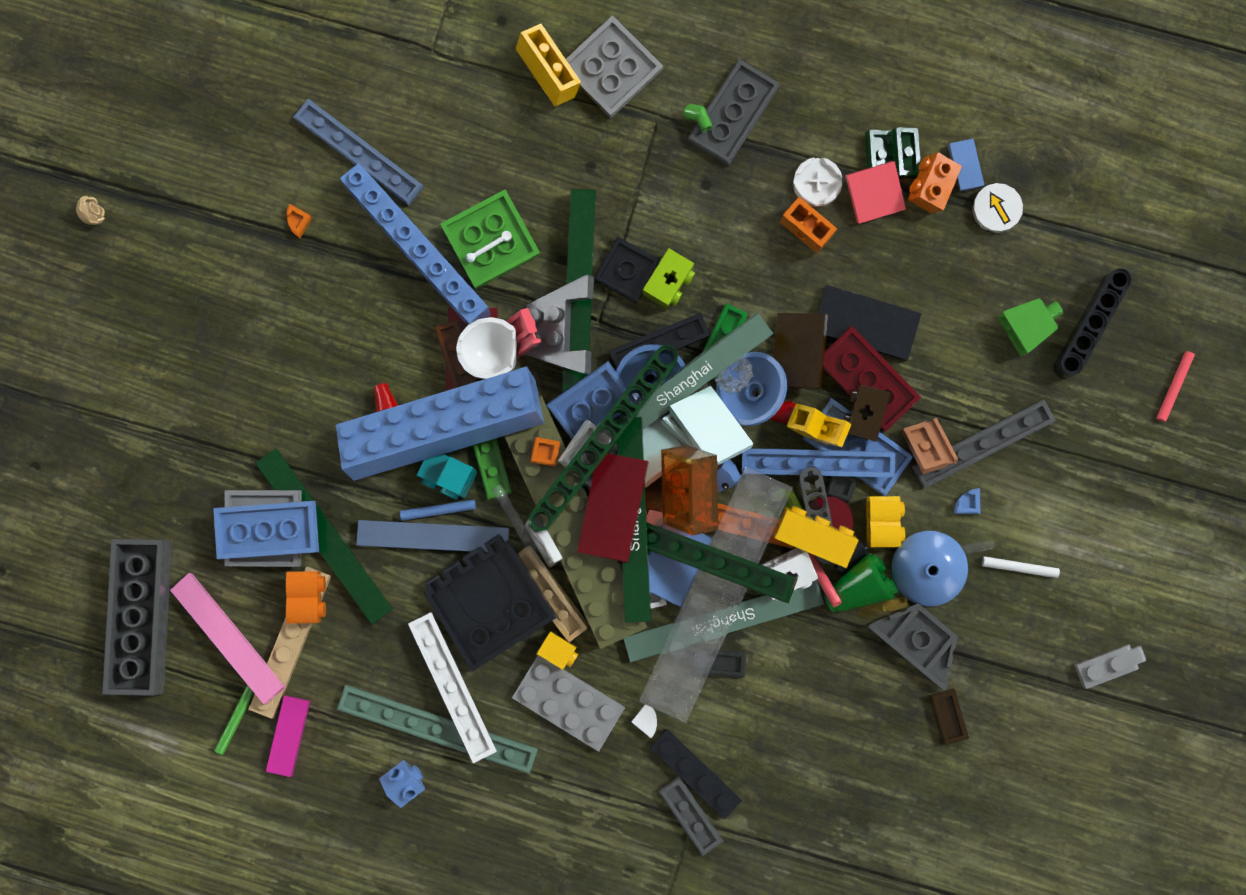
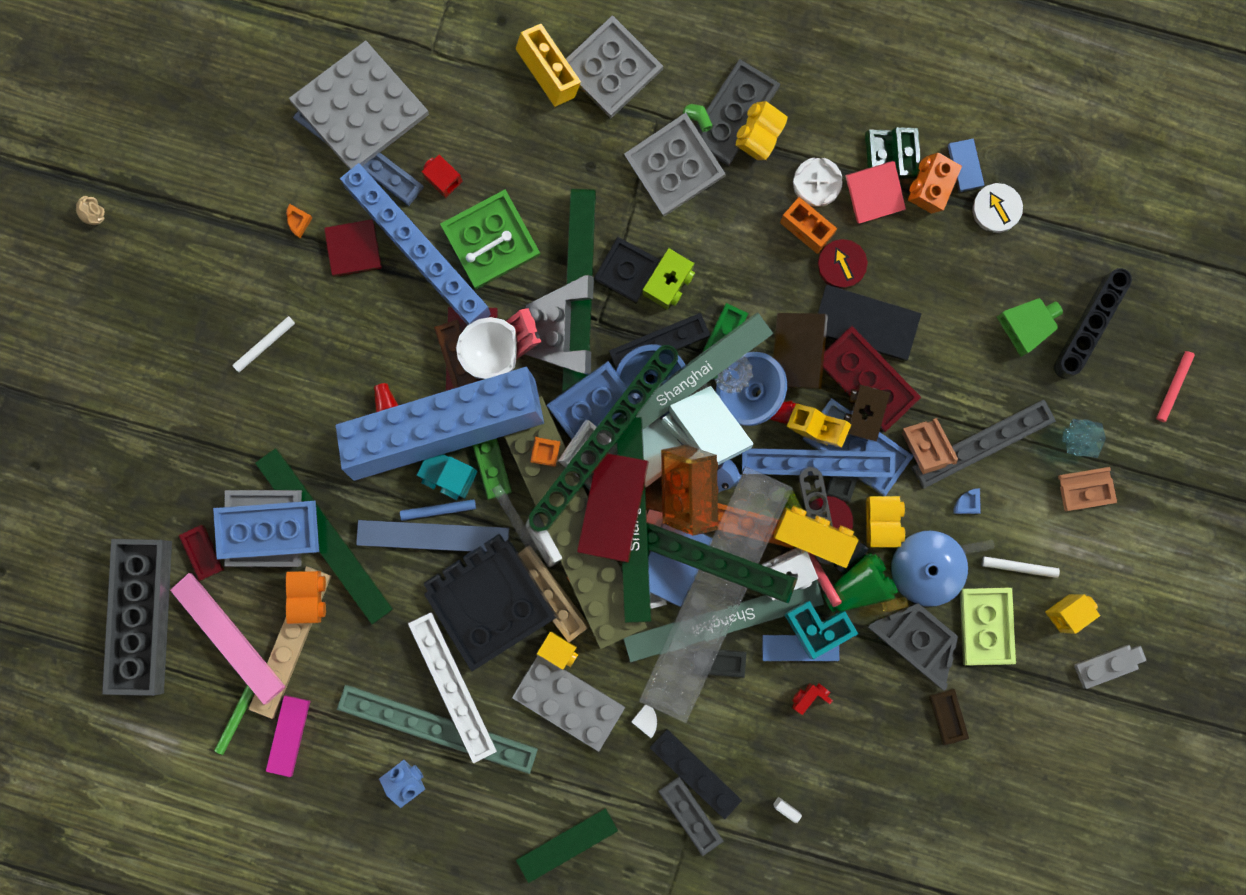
none -> dark red tile [179,525,224,581]
none -> white bar [232,316,295,372]
none -> light grey plate [289,41,429,170]
none -> dark red tile [324,219,382,277]
none -> red brick [422,155,463,198]
none -> dark green tile [516,807,618,883]
none -> light grey plate [624,113,726,216]
none -> yellow brick [735,101,788,160]
none -> medium blue tile [762,635,839,661]
none -> white tile [773,797,802,823]
none -> teal brick [784,601,858,660]
none -> red bracket [792,683,833,715]
none -> dark red tile [817,239,868,289]
none -> yellowish green tile [960,588,1016,665]
none -> yellow brick [1045,594,1100,634]
none -> nougat plate [1058,467,1117,511]
none -> clear light blue brick [1062,419,1106,458]

